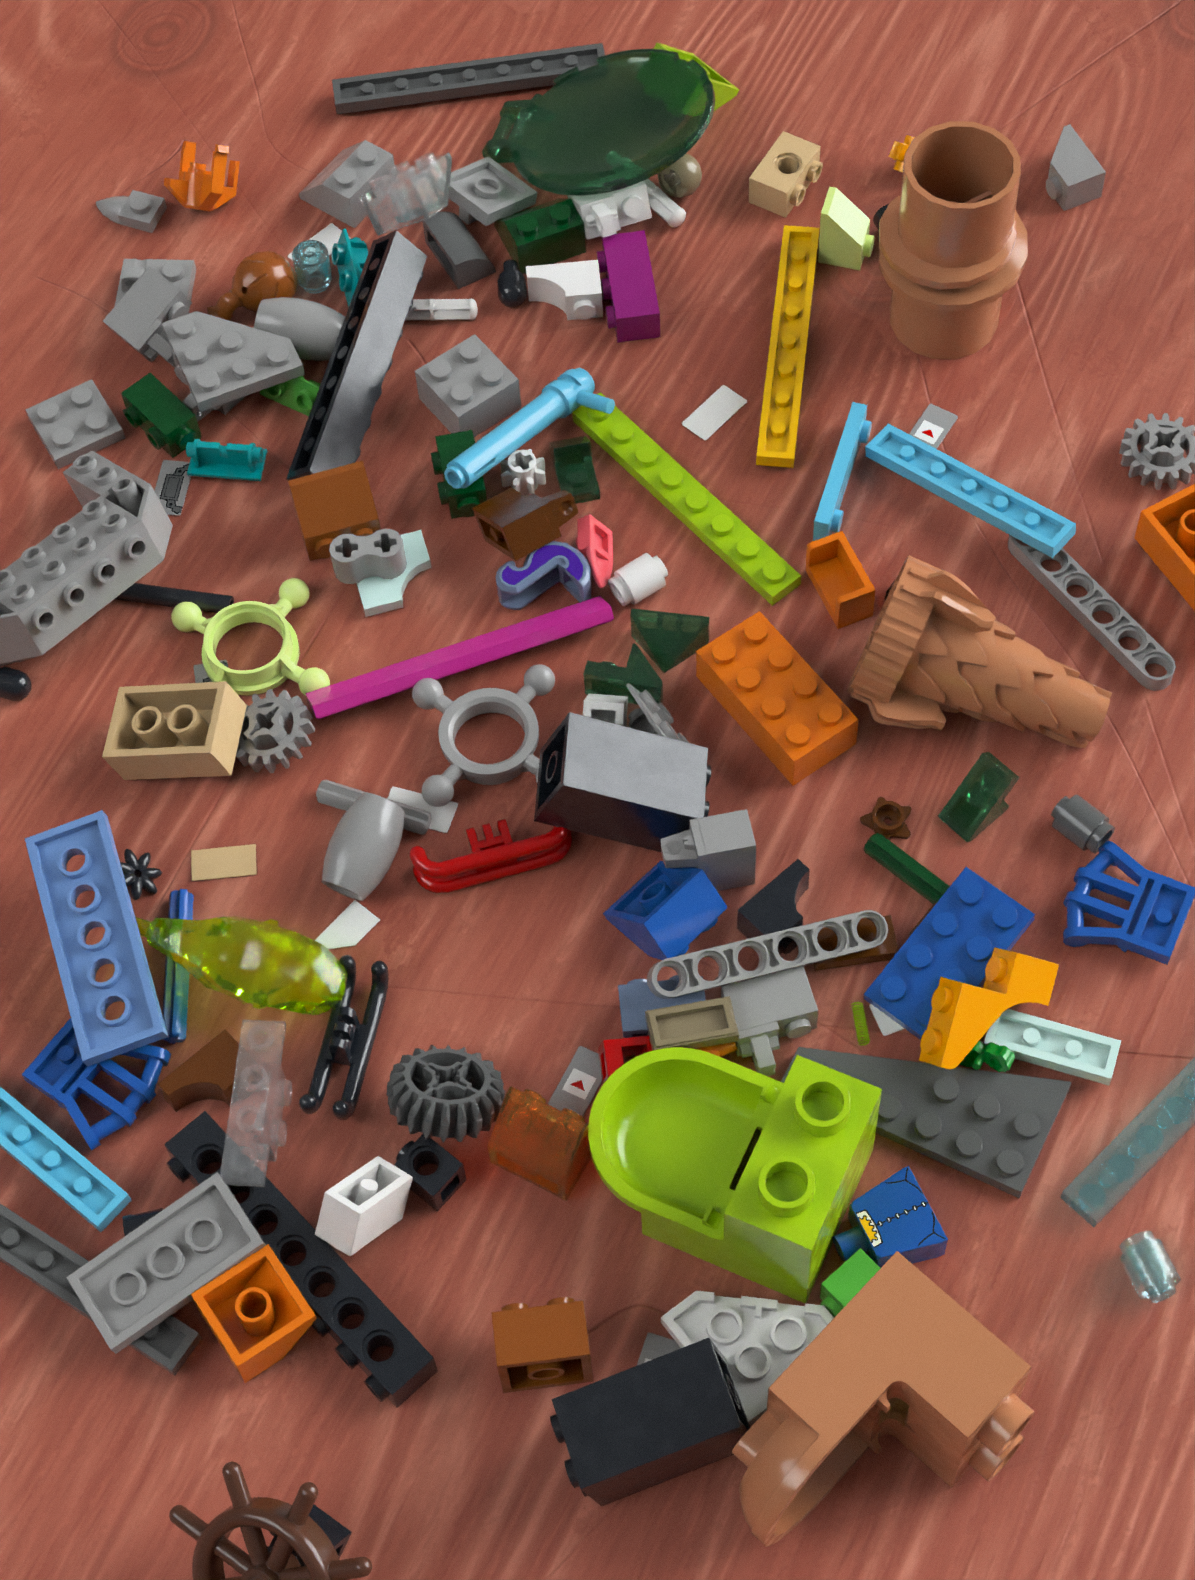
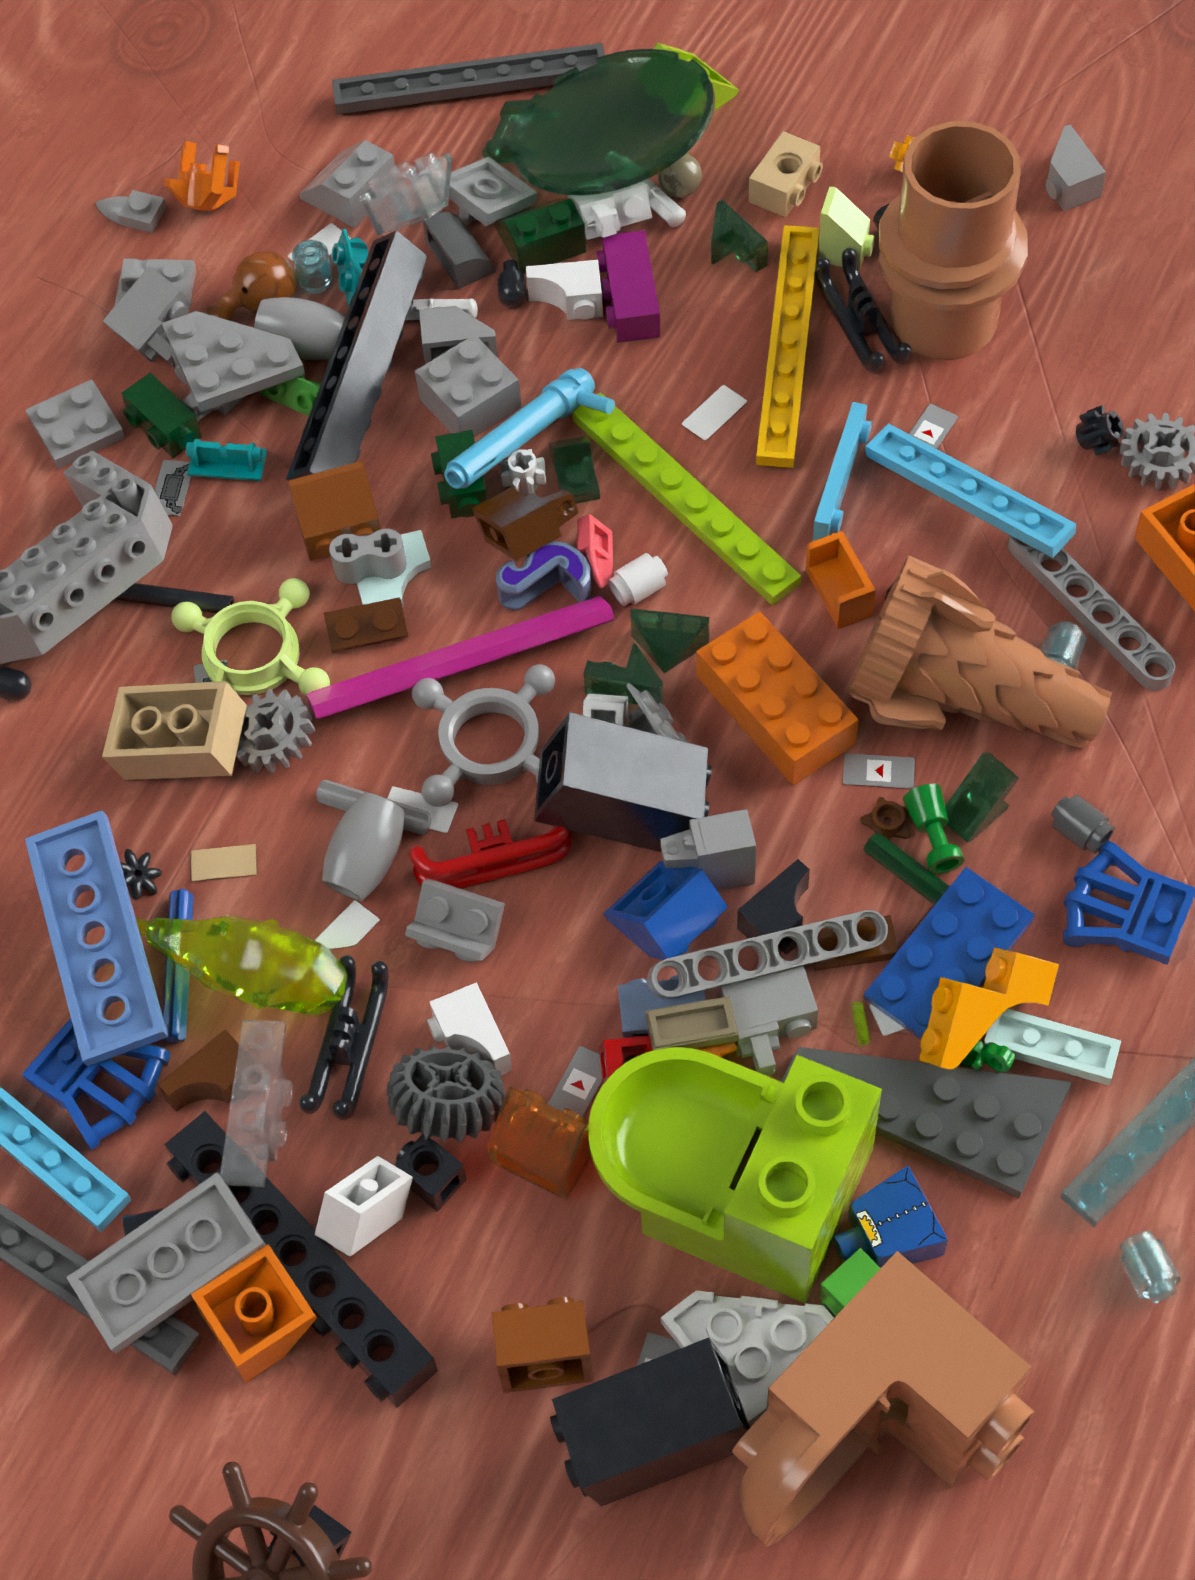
none -> reddish brown plate [324,597,408,653]
none -> light grey bracket [405,878,505,962]
none -> light grey slope [419,306,498,364]
none -> white arch [427,982,513,1075]
none -> clear green slope [711,200,768,273]
none -> black piece [815,248,911,373]
none -> light grey sticker [843,753,915,788]
none -> green piece [902,784,965,874]
none -> clear light blue brick [1041,621,1086,670]
none -> black gear [1076,405,1124,456]

